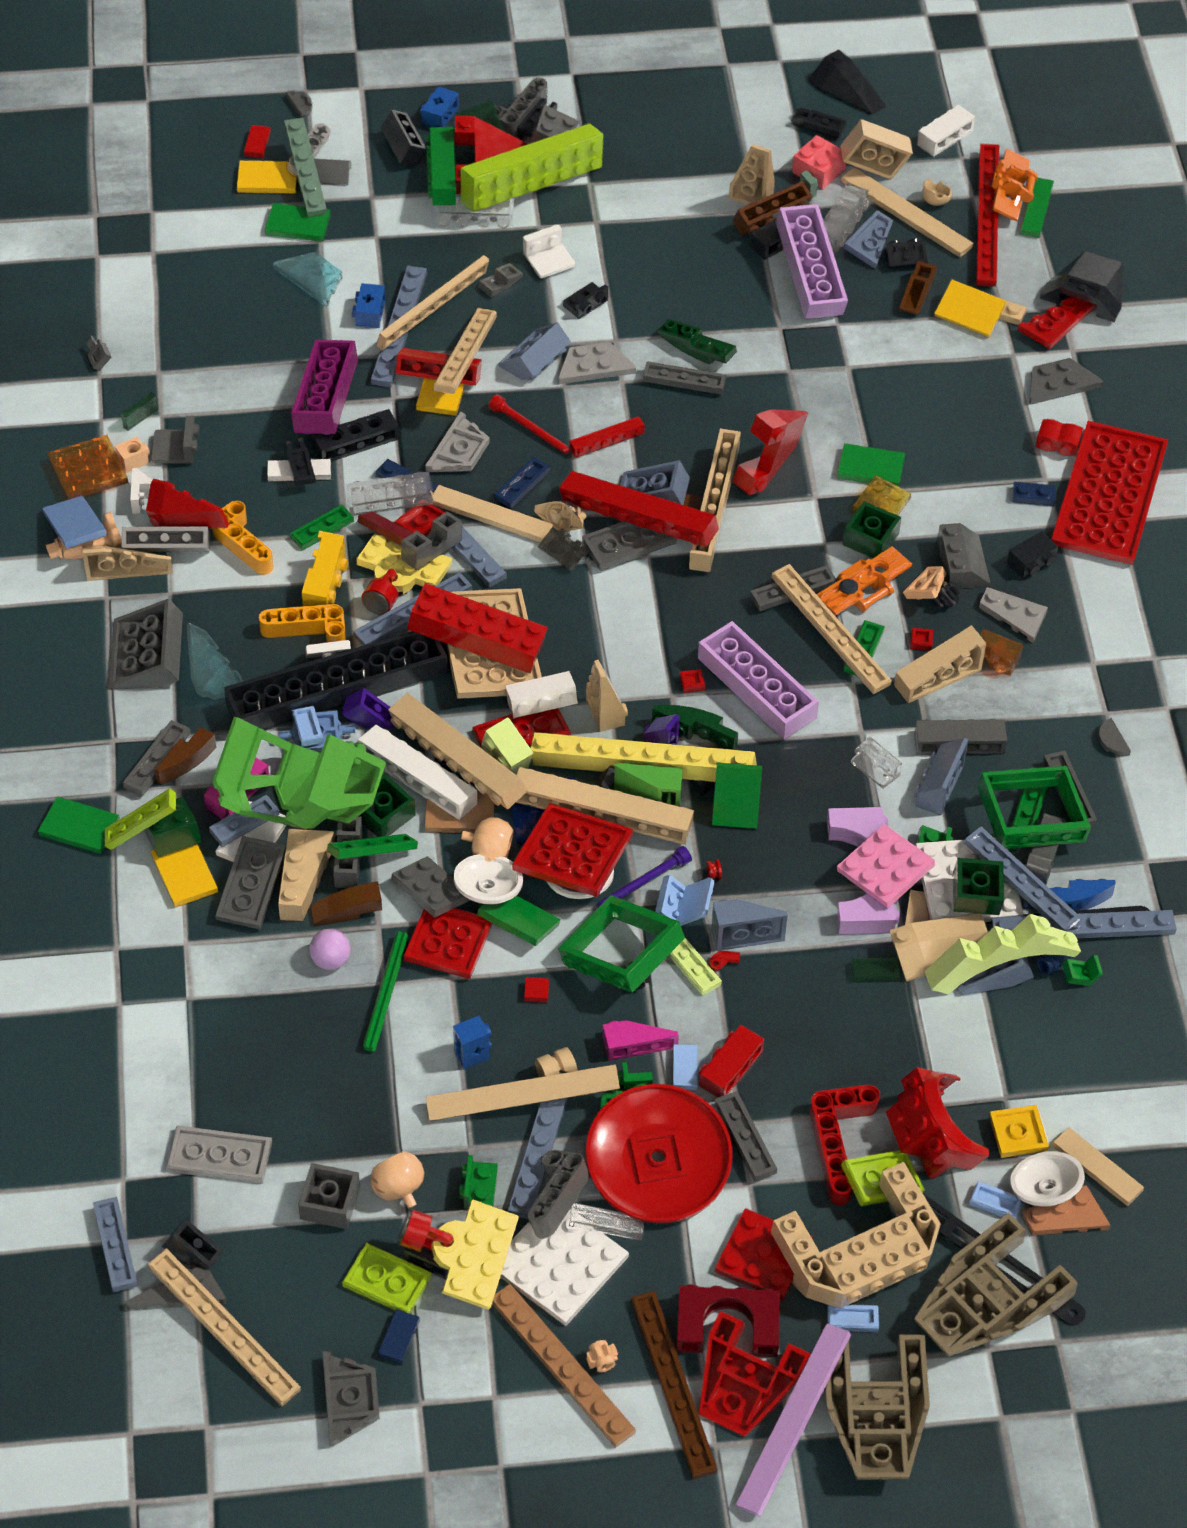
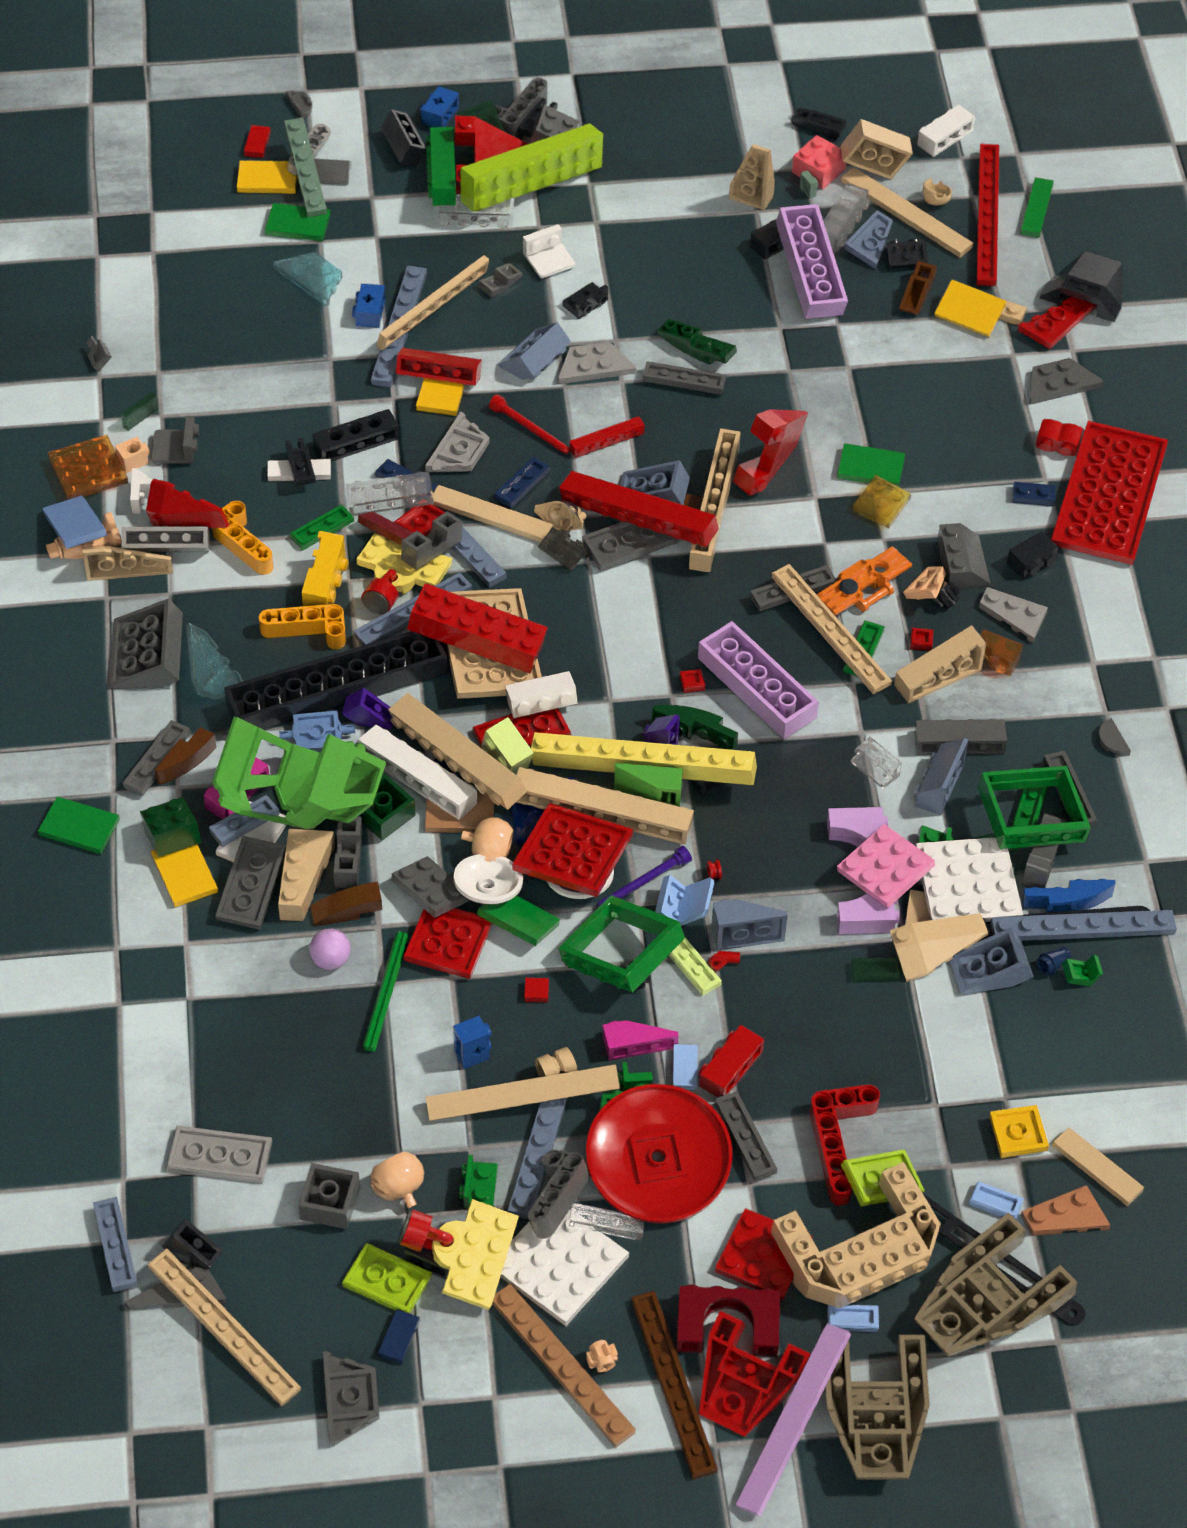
lime plate [105,788,176,850] -> none
magenta brick [291,340,358,435] -> none
light blue tile [292,706,324,747] -> none
white plate [305,640,351,659] -> none
green tile [327,834,418,859] -> none
tan tile [434,308,497,394] -> none
tan wedge [586,660,628,732] -> none
black piece [595,766,615,789] -> none
green tile [712,762,762,829] -> none
reddish brown brick [732,181,813,236] -> none
black wedge [809,49,886,115] -> none
dark green brick [843,501,901,558] -> none
red piece [886,1067,989,1179] -> none
yellowish green arch [925,914,1081,994] -> none
dark green brick [953,858,1004,915] -> none
sand blue plate [964,826,1080,932] -> none
orange piece [992,149,1038,221] -> none
white dish [1011,1152,1085,1207] -> none

